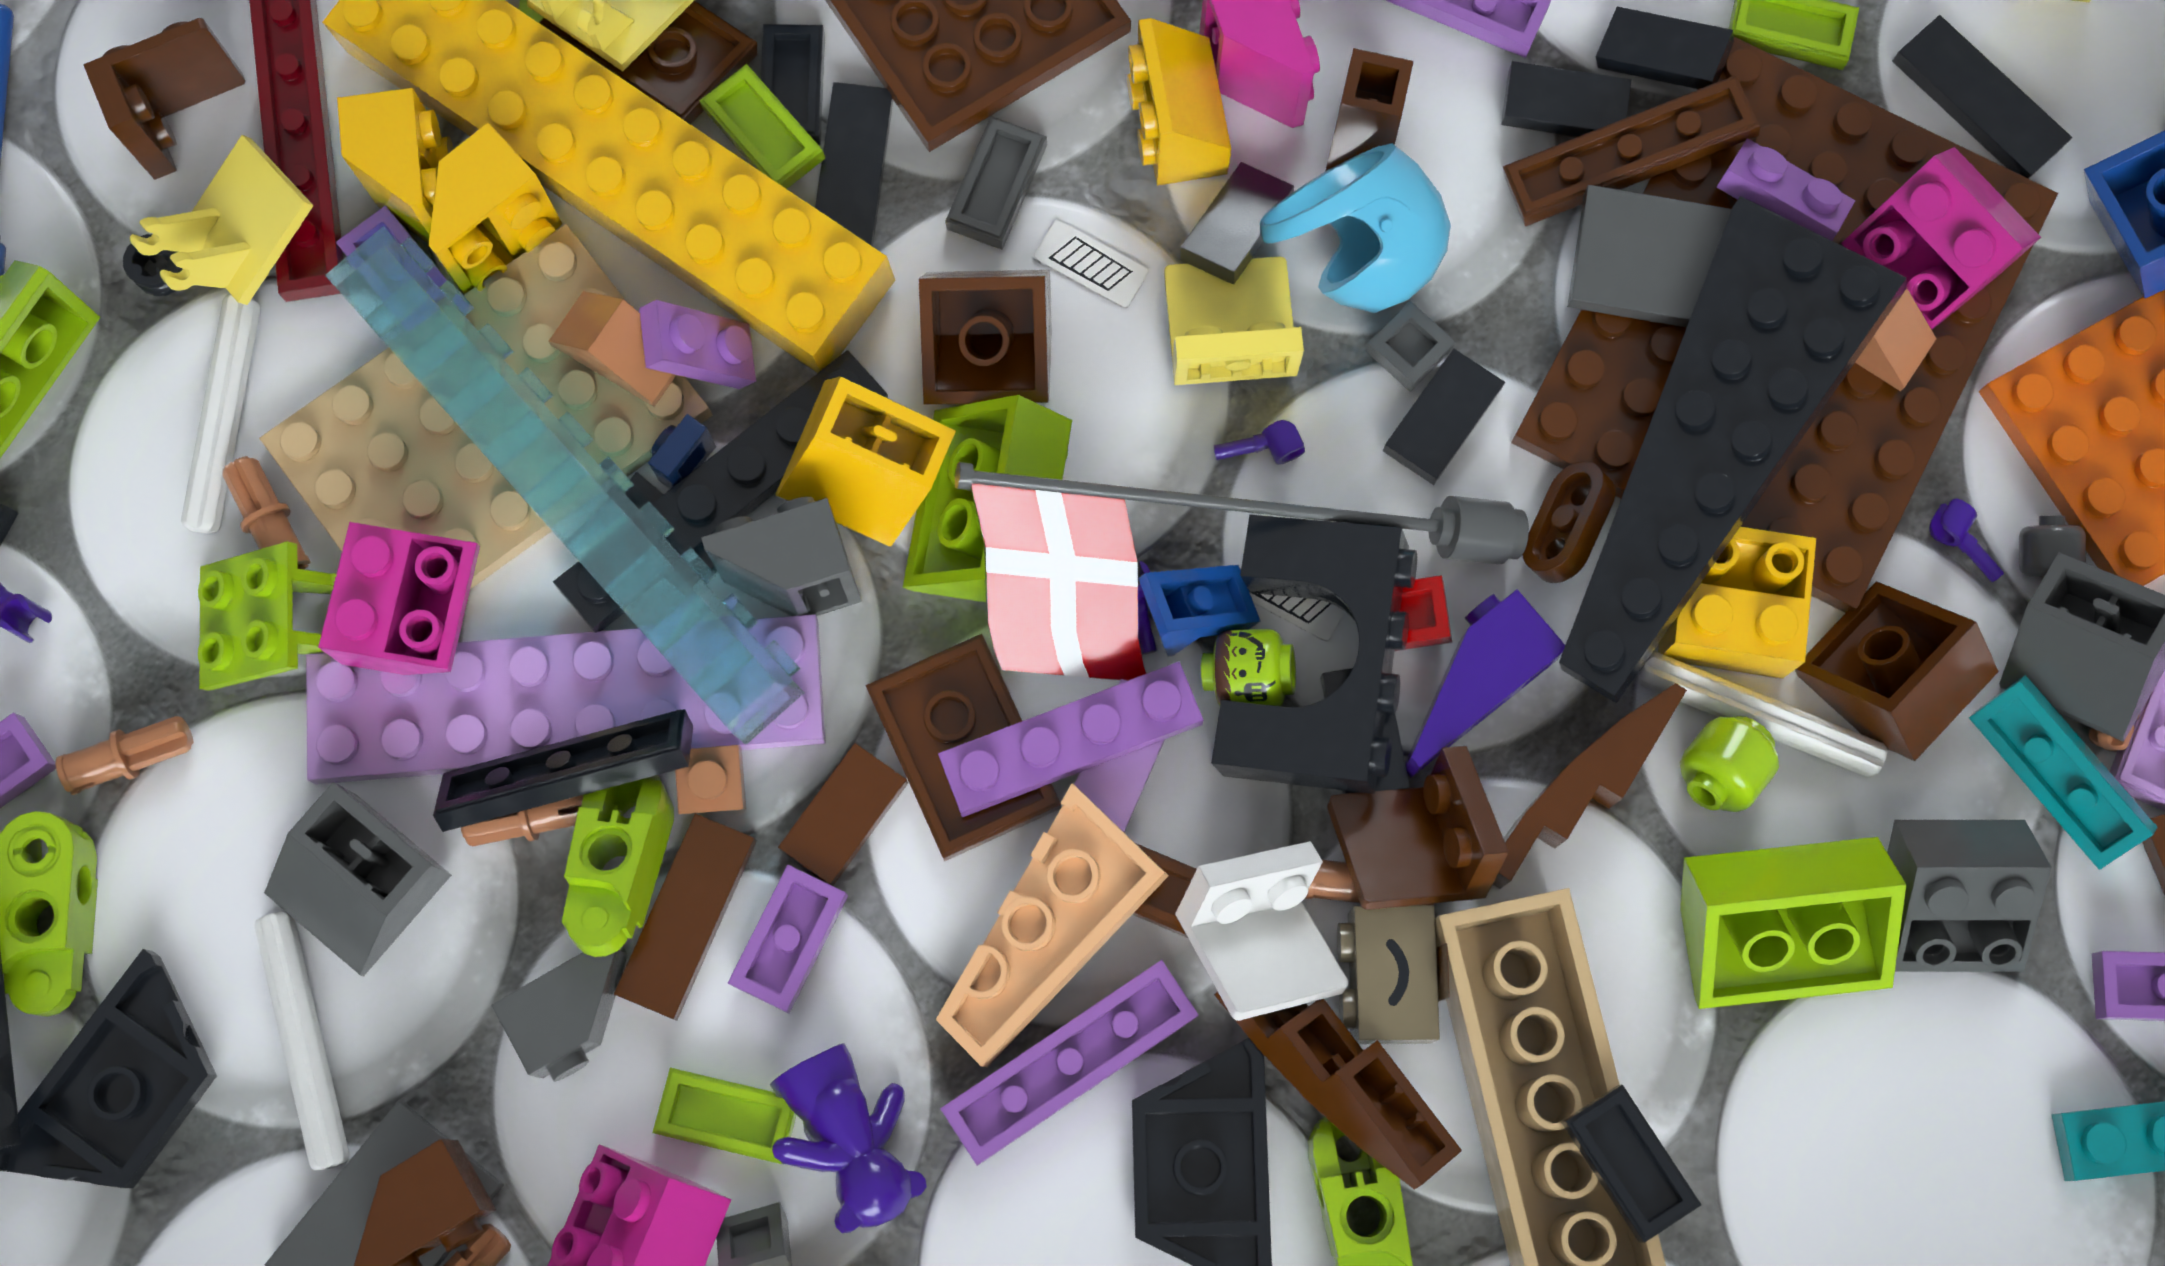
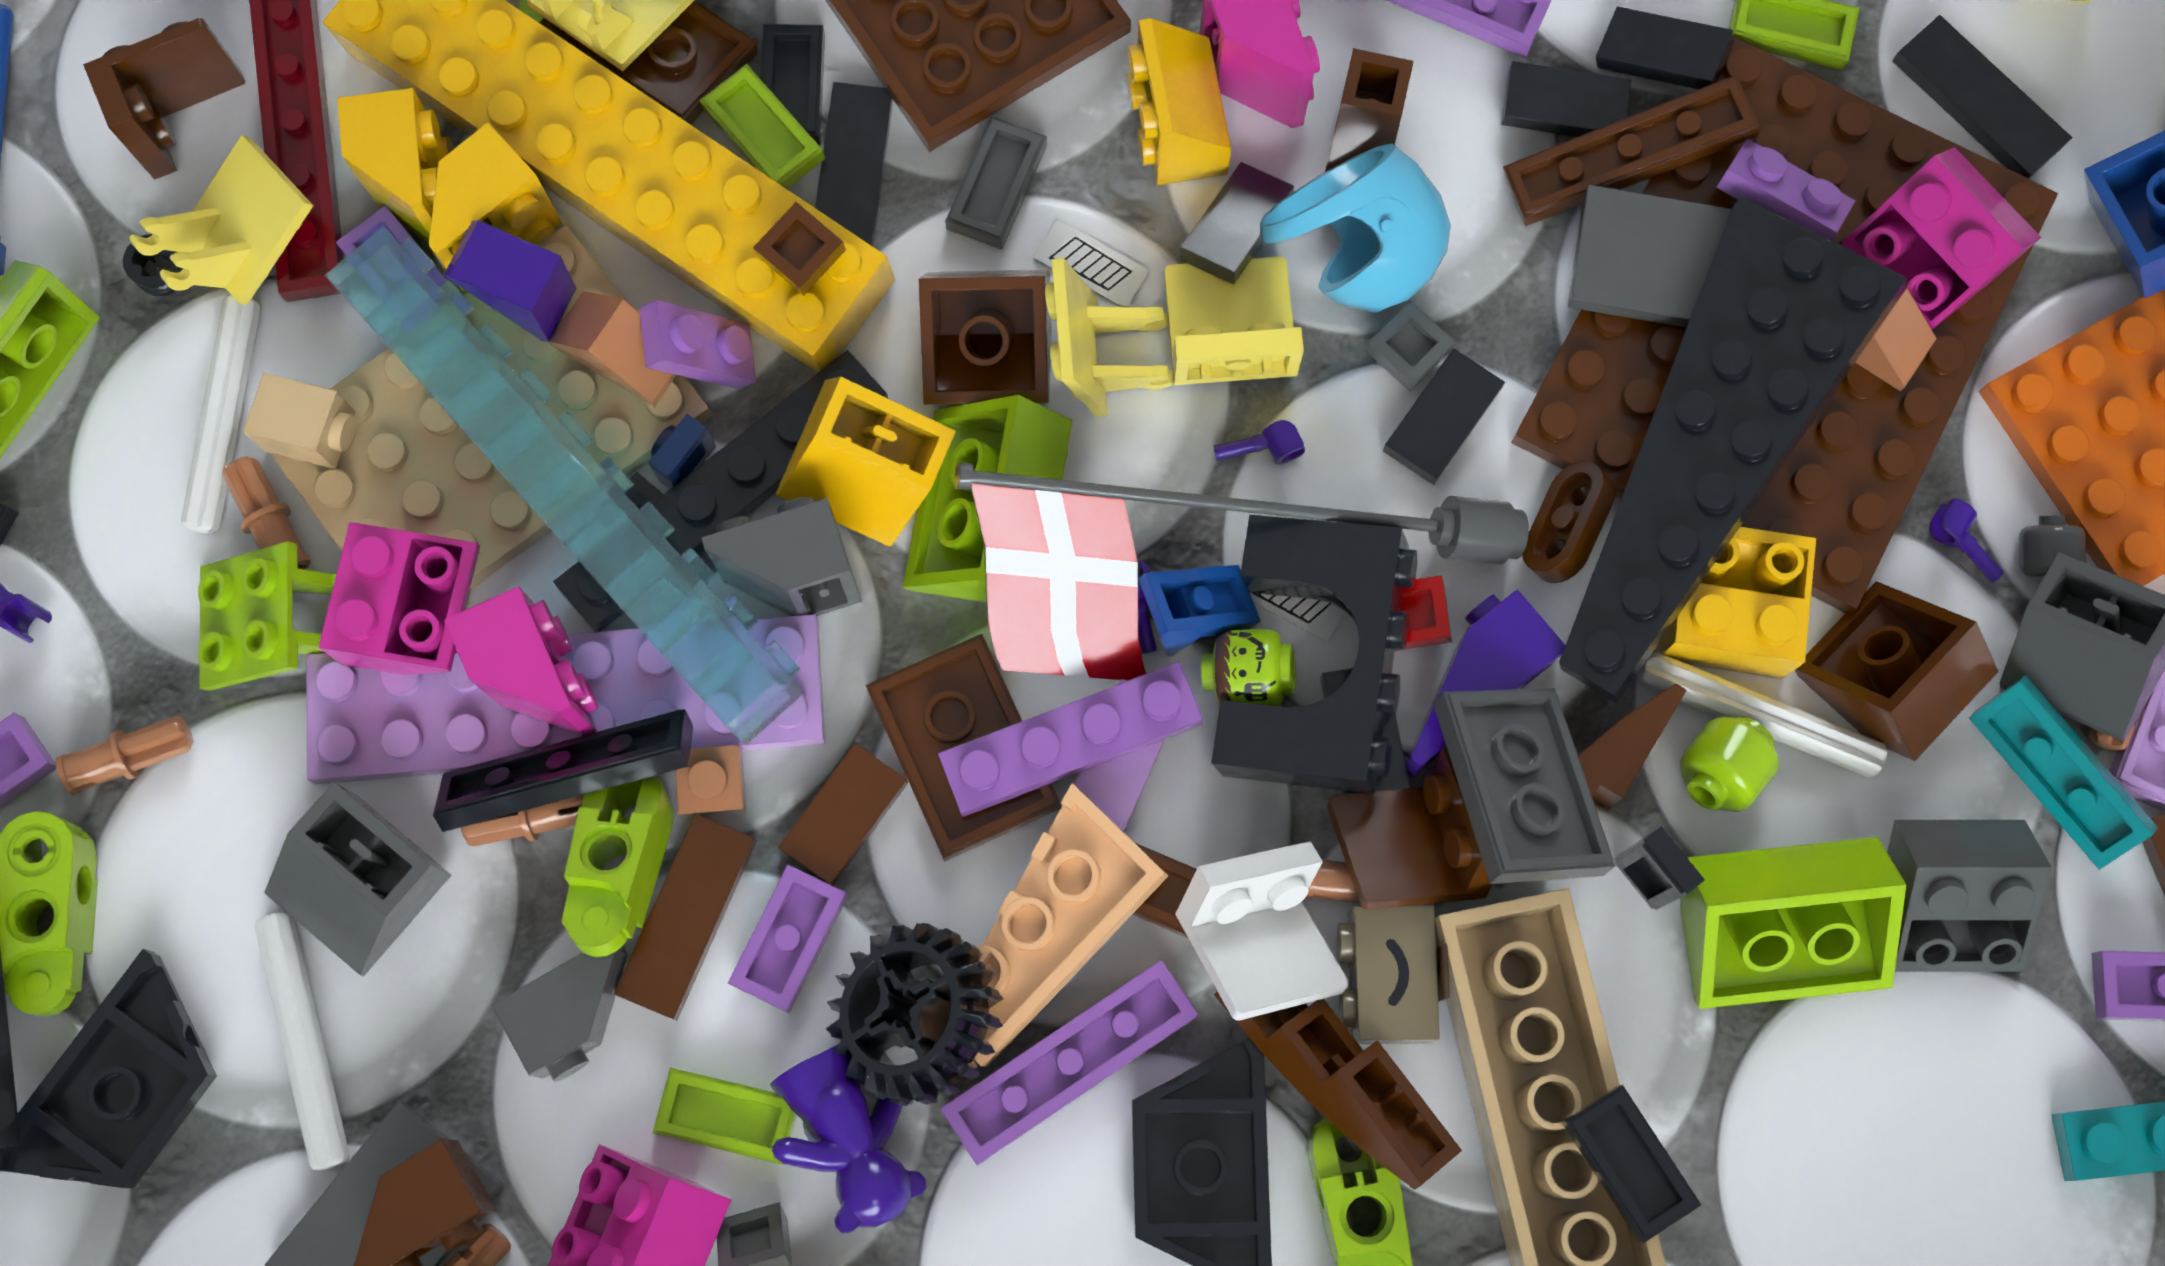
none -> tan brick [243,373,356,469]
none -> dark purple slope [443,221,577,342]
none -> dark pink slope [444,586,599,736]
none -> reddish brown plate [753,202,846,296]
none -> black gear [825,923,1004,1106]
none -> light yellow plate [1045,257,1174,417]
none -> dark grey tile [1433,688,1615,884]
none -> black tile [1614,826,1705,910]

